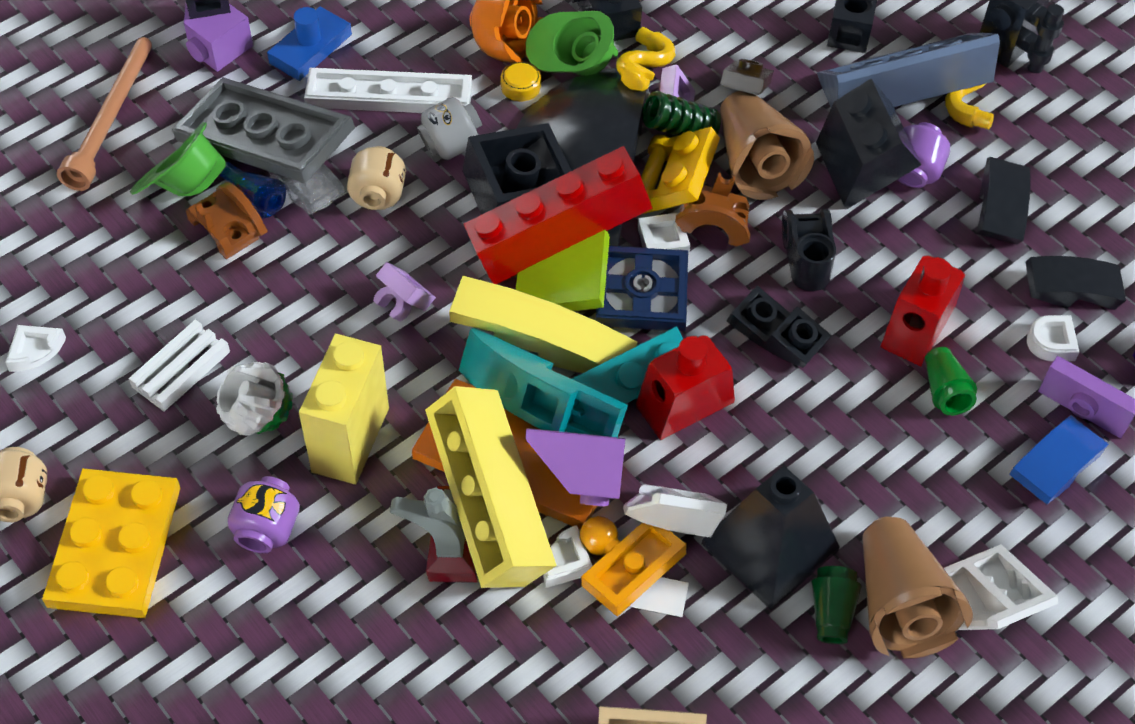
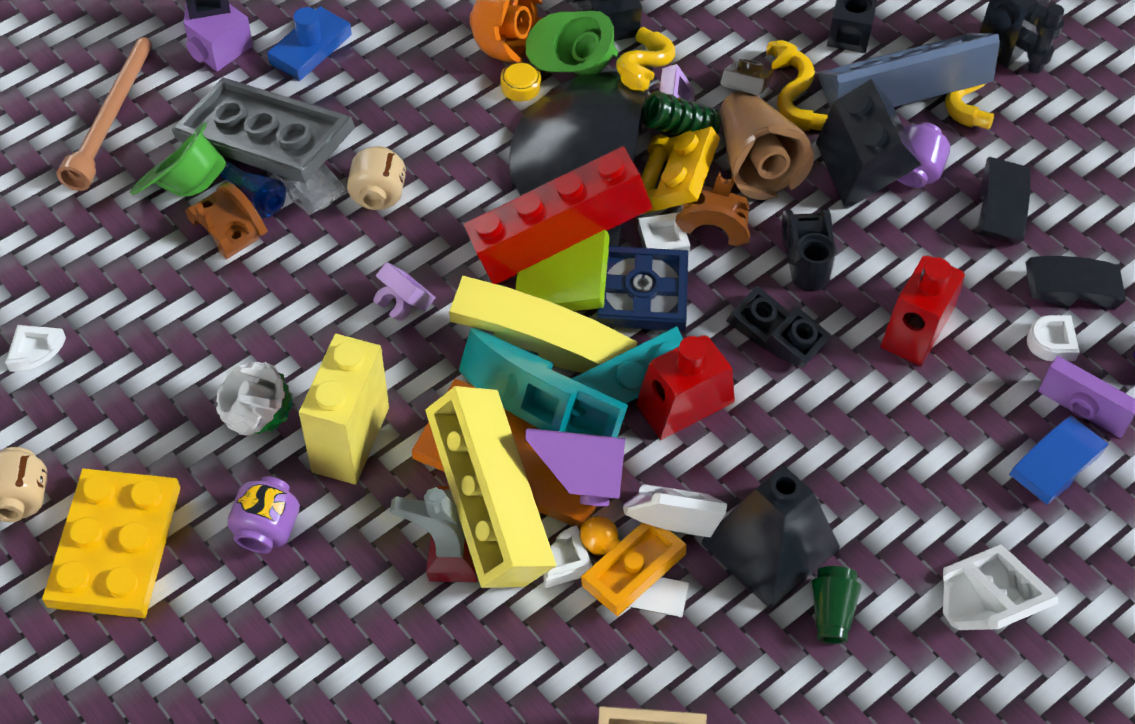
white tile [128,319,230,412] -> none
white tile [304,68,472,113] -> none
light grey head [417,97,482,160] -> none
black slope [462,123,572,215] -> none
medium nougat cone [862,517,973,658] -> none
green cone [925,347,977,416] -> none
none -> yellow animal [766,40,828,132]

